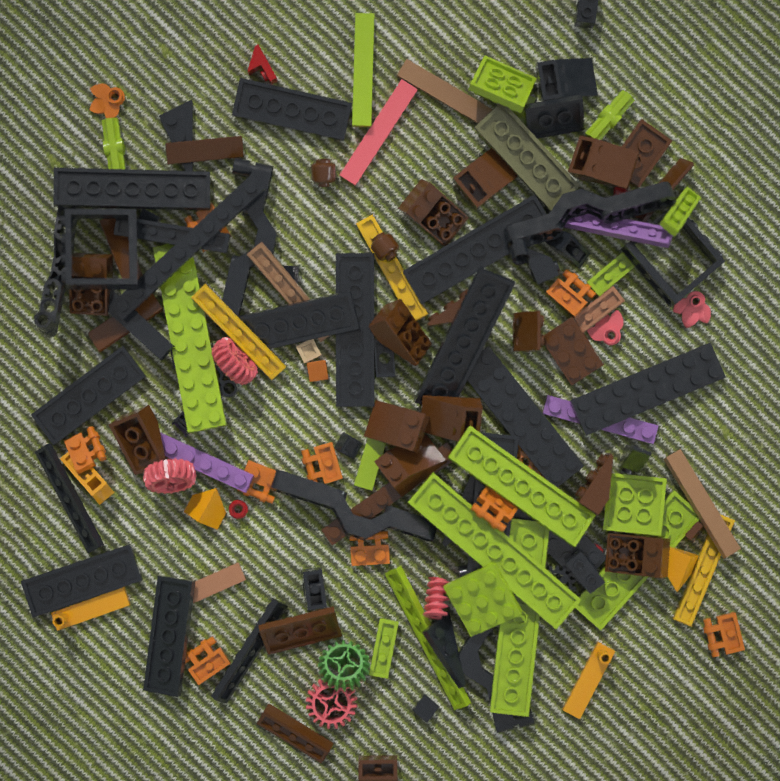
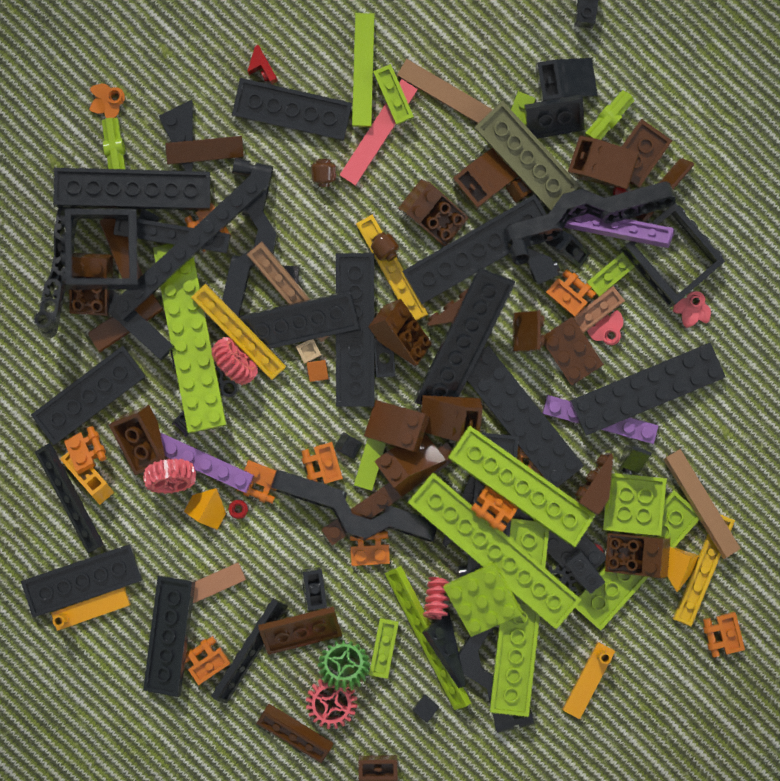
lime plate [468,55,537,113] -> none
lime tile [659,186,701,237] -> none
reddish brown tile [685,522,705,543] -> none
none -> lime plate [373,64,414,125]
none -> reddish brown slope [506,178,533,203]

